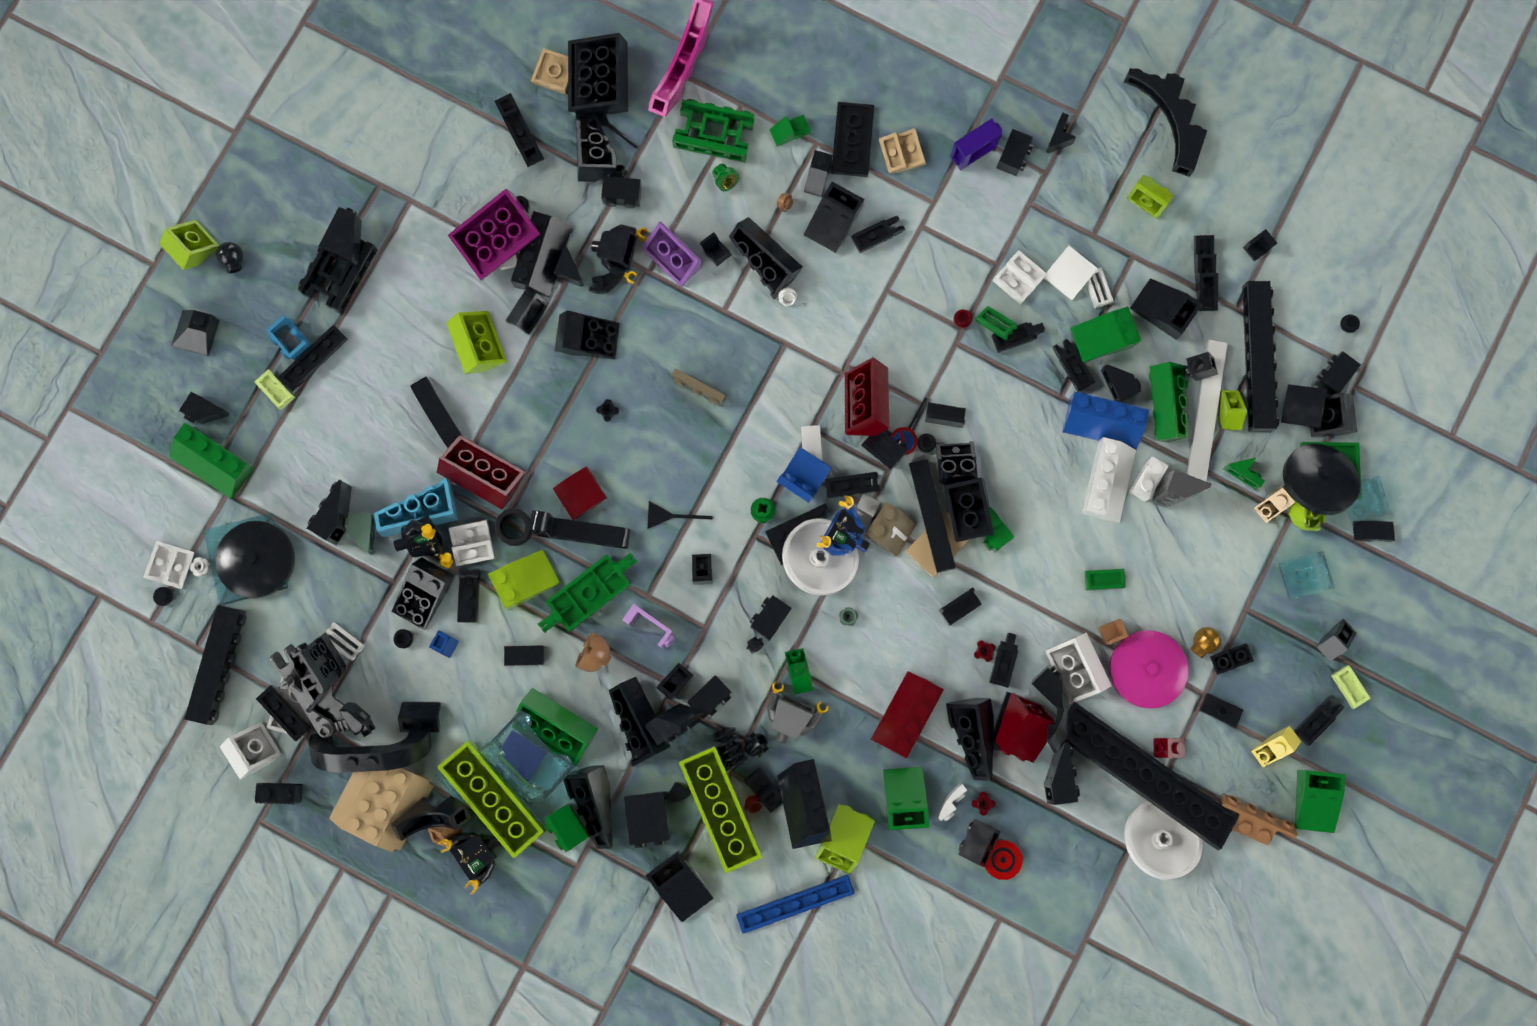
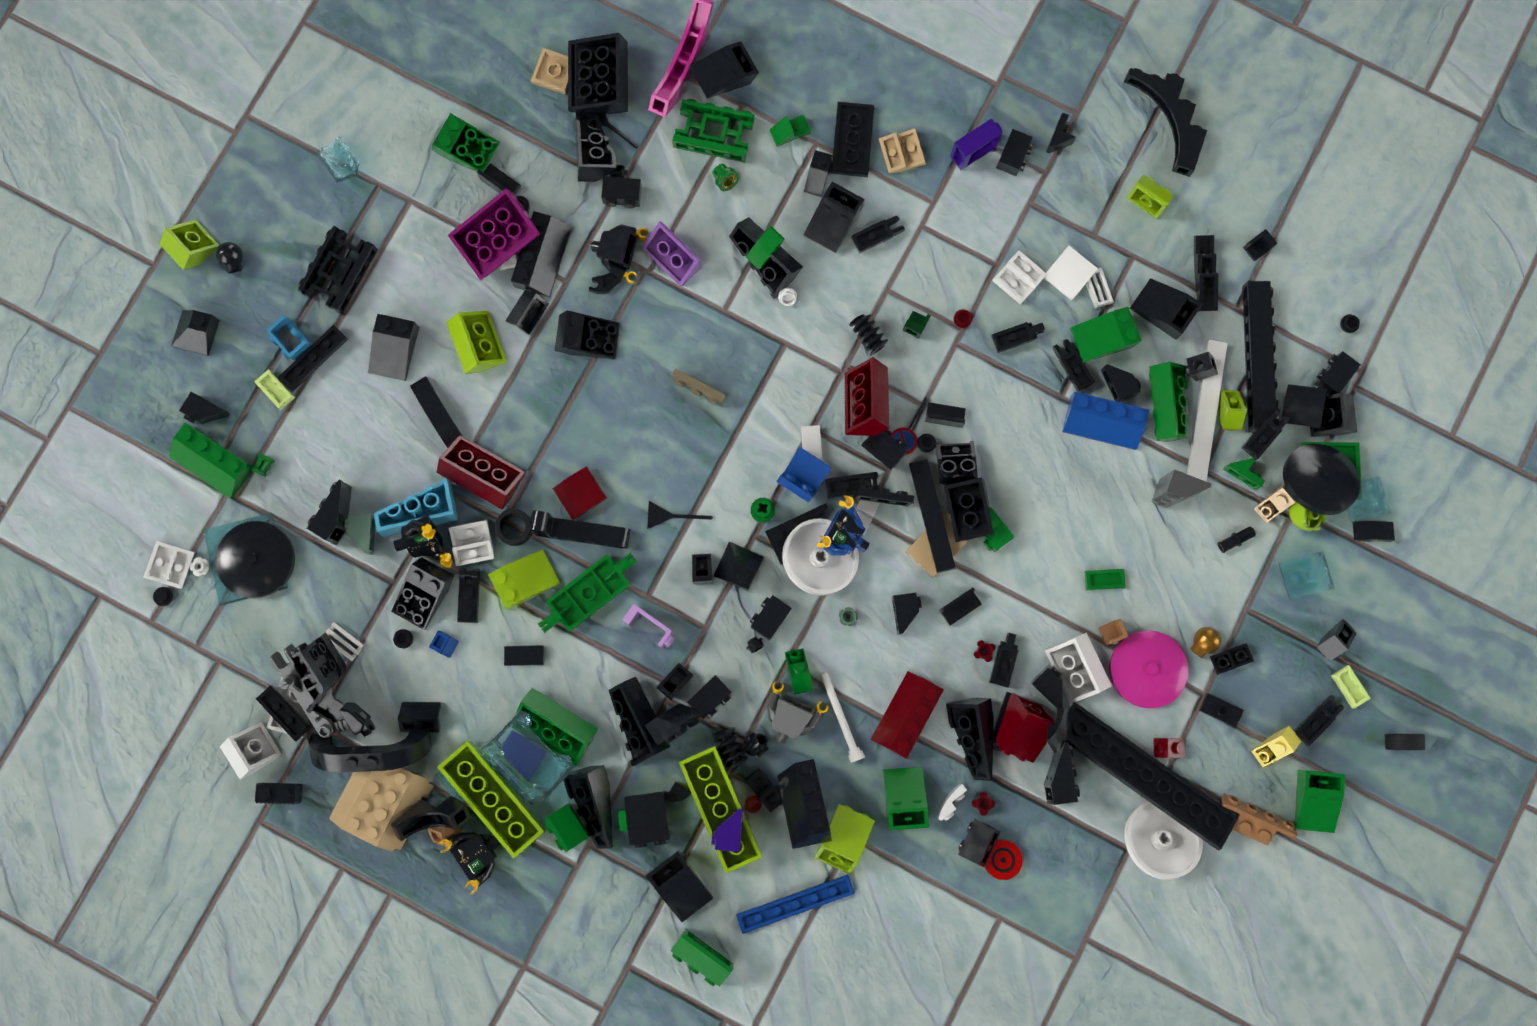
black brick [184,604,247,725] -> none
black slope [318,207,362,267] -> none
black slope [494,93,544,167] -> none
black slope [554,247,584,287] -> none
medium nougat cylinder [575,632,611,672] -> none
black plate [596,399,619,422] -> none
black bracket [700,232,732,266] -> none
medium nougat plate [777,193,793,212] -> none
dark tan slope [864,502,916,557] -> none
green tile [976,306,1017,340] -> none
white slope [1082,437,1136,523] -> none
white brick [1129,457,1168,502] -> none
none -> green bush [250,453,275,477]
none -> clear light blue bracket [317,136,359,183]
none -> slope [368,314,419,381]
none -> green slope [432,113,500,172]
none -> black panel [477,163,521,195]
none -> green tile [618,810,628,831]
none -> green slope [671,928,734,987]
none -> black slope [689,41,759,98]
none -> dark purple slope [711,808,743,852]
none -> black slope [713,541,764,592]
none -> green slope [746,226,785,270]
none -> white piece [821,672,865,763]
none -> black piece [849,314,888,356]
none -> black plate [853,486,914,506]
none -> black slope [892,592,922,635]
none -> dark green panel [902,311,931,339]
none -> black axle [1217,526,1256,553]
none -> black hinge [1241,408,1290,460]
none -> black tyre [1385,734,1426,750]

